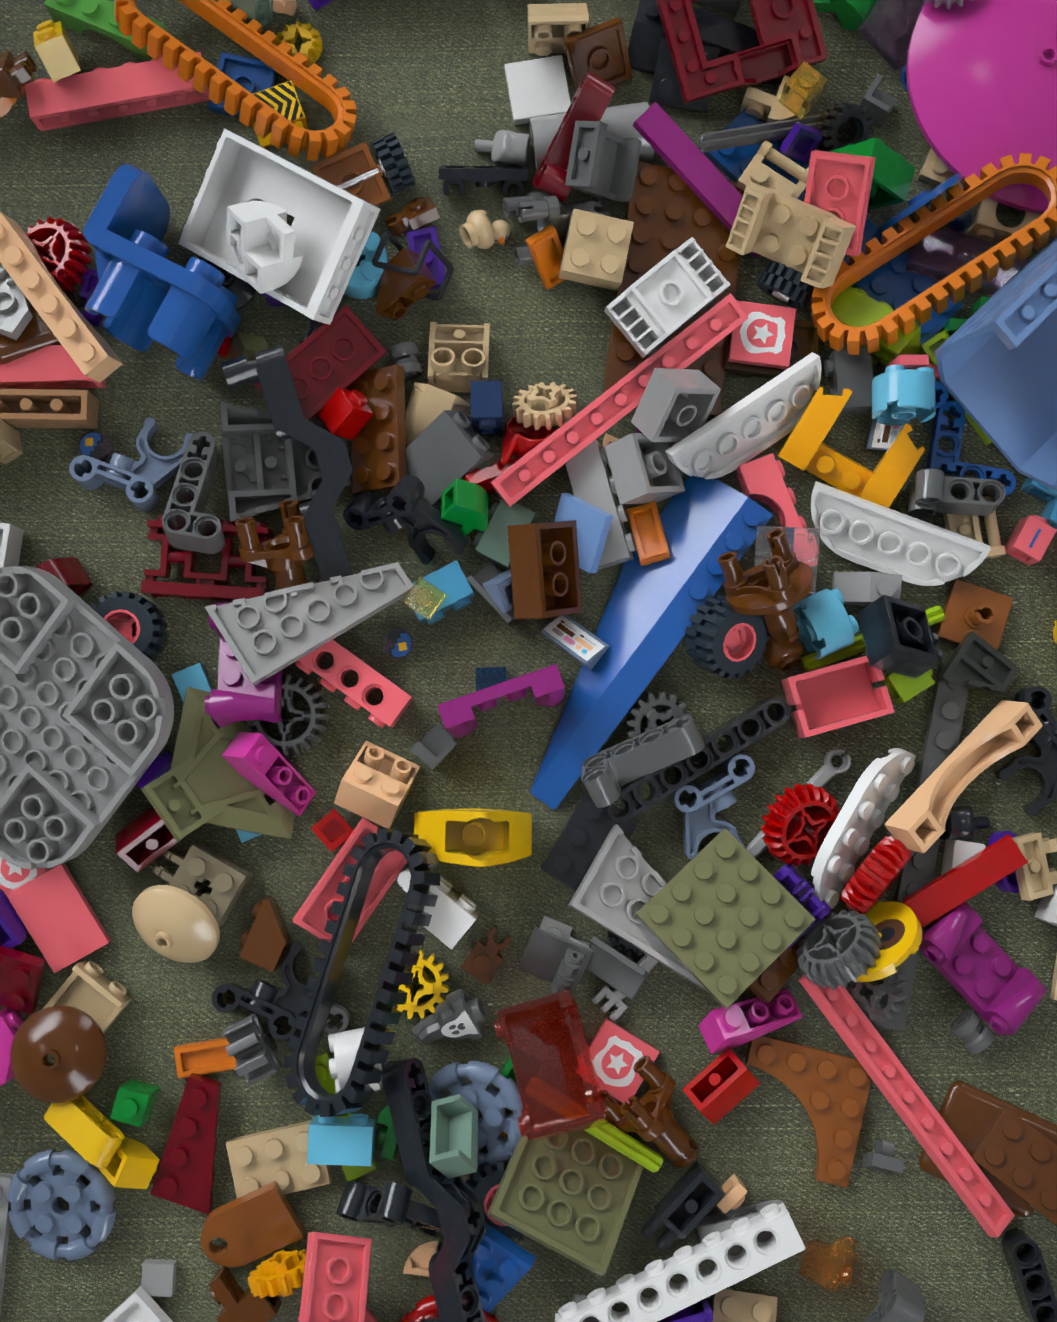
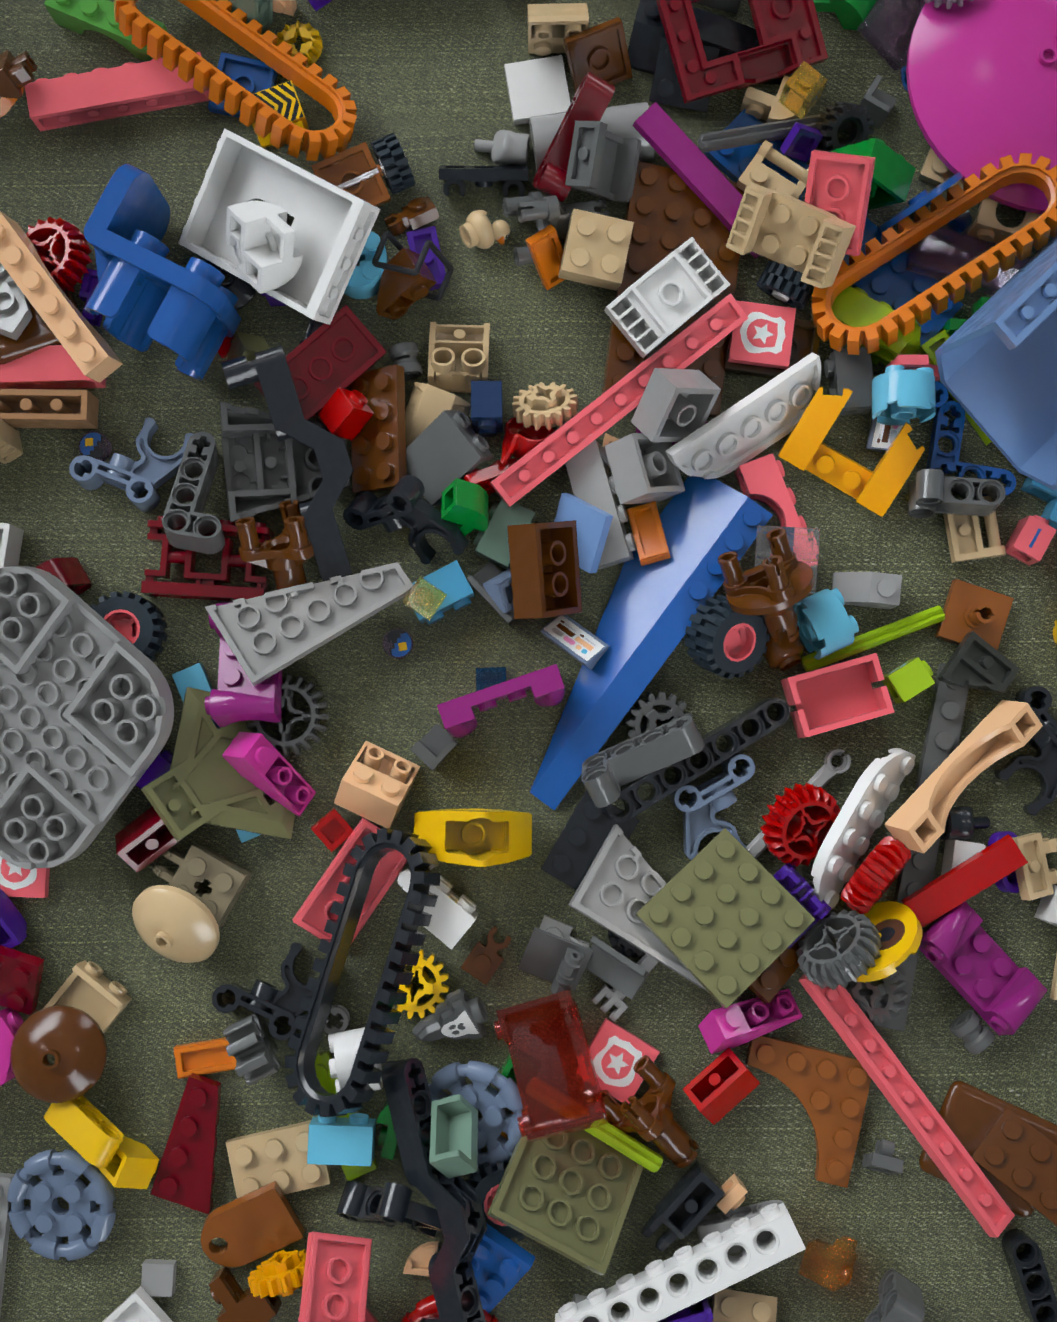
coral tile [6,863,111,974] -> none
yellow brick [33,20,81,82] -> none
green brick [110,1079,159,1127] -> none
reddish brown slope [238,896,291,972] -> none
coral brick [294,640,414,729] -> none
white plate [811,481,991,586] -> none
black hinge [858,595,943,679] -> none

